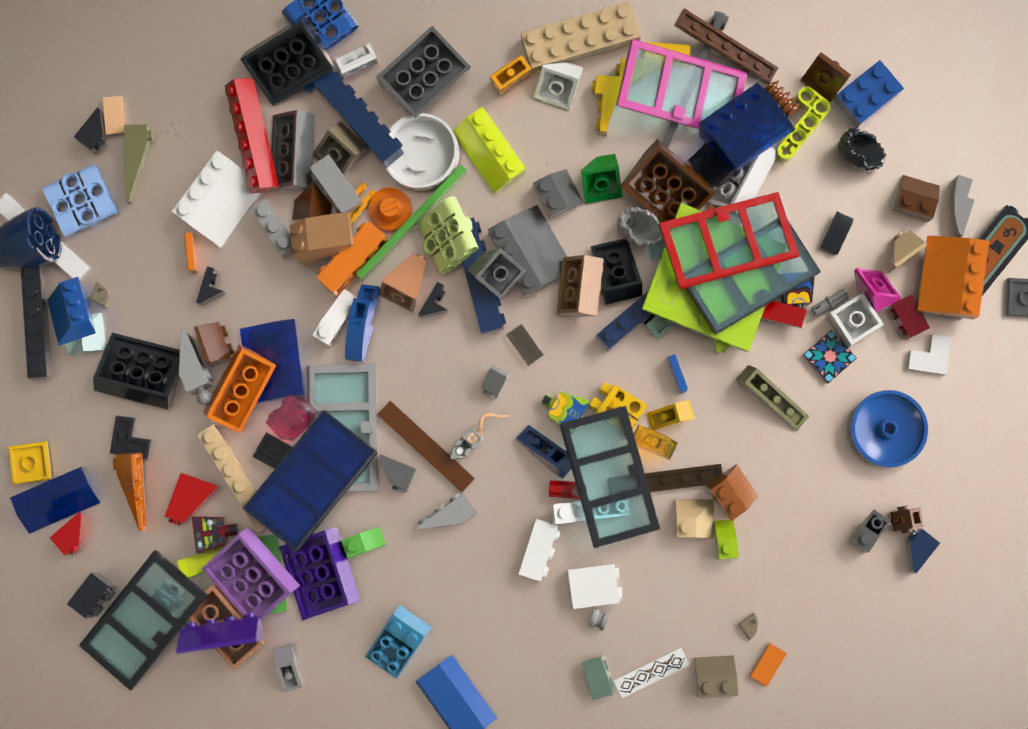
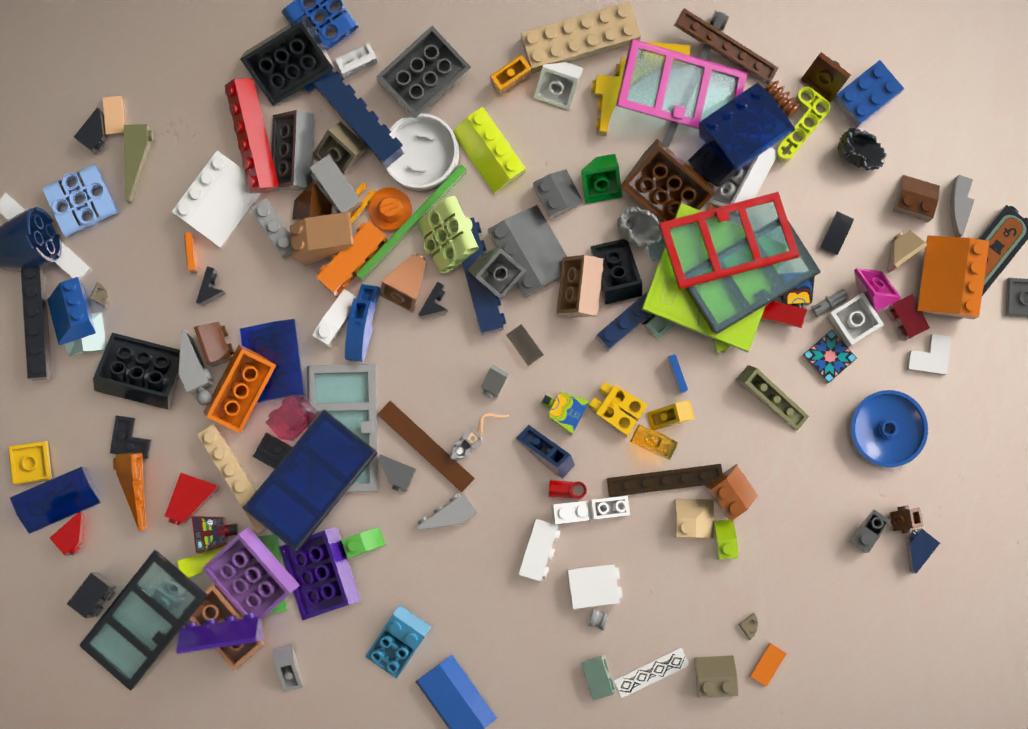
door [559,406,660,548] -> none

